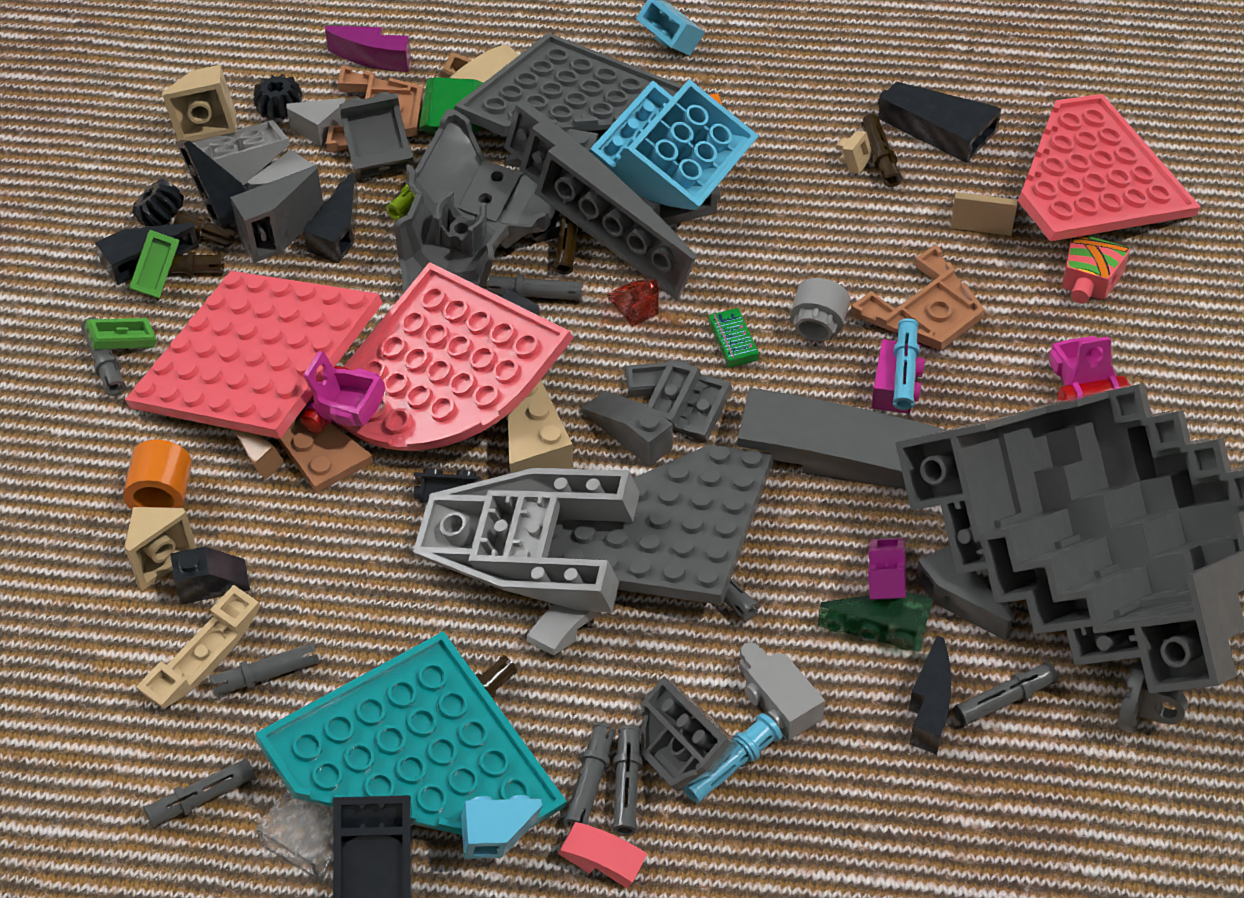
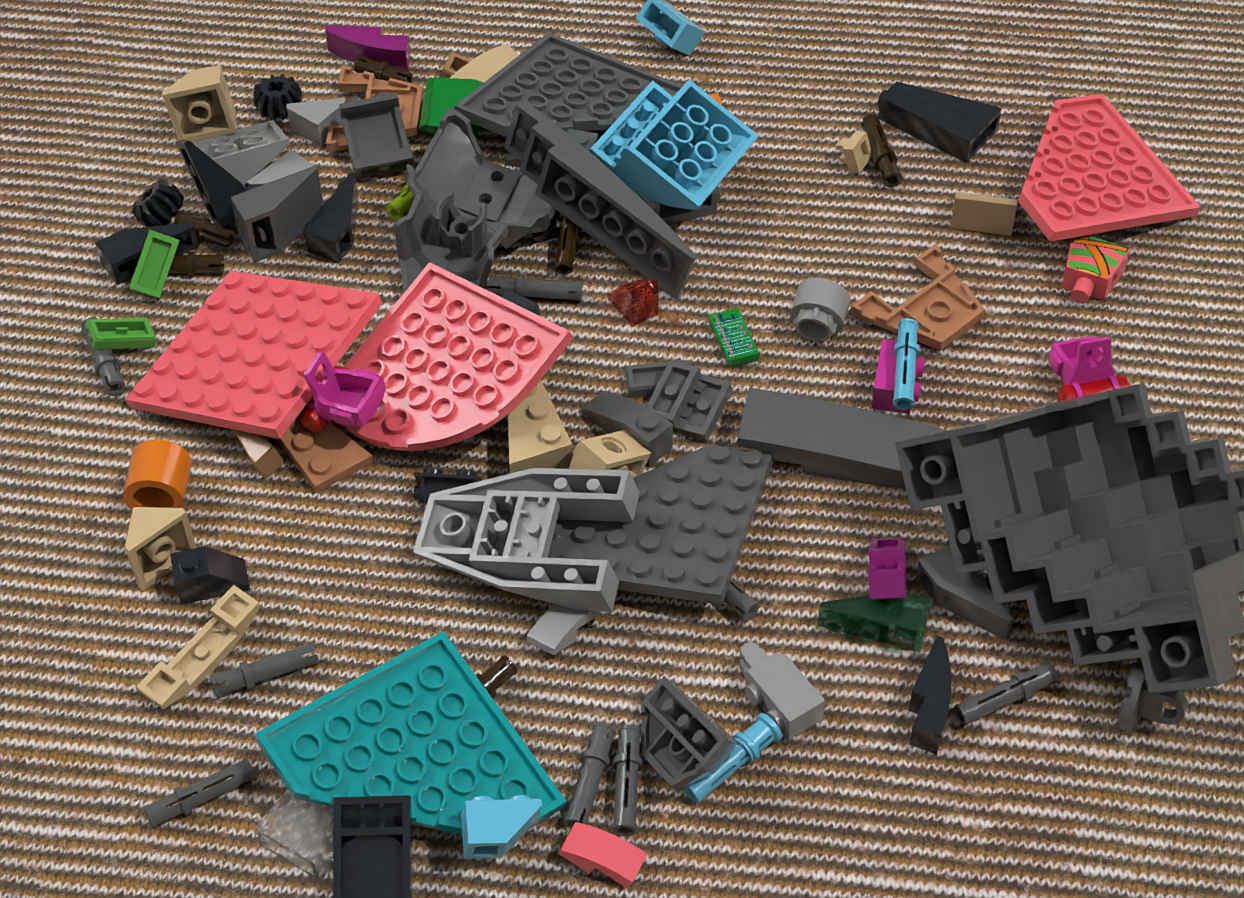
none -> dark brown pin [354,55,413,83]
none -> tan brick [569,430,651,478]

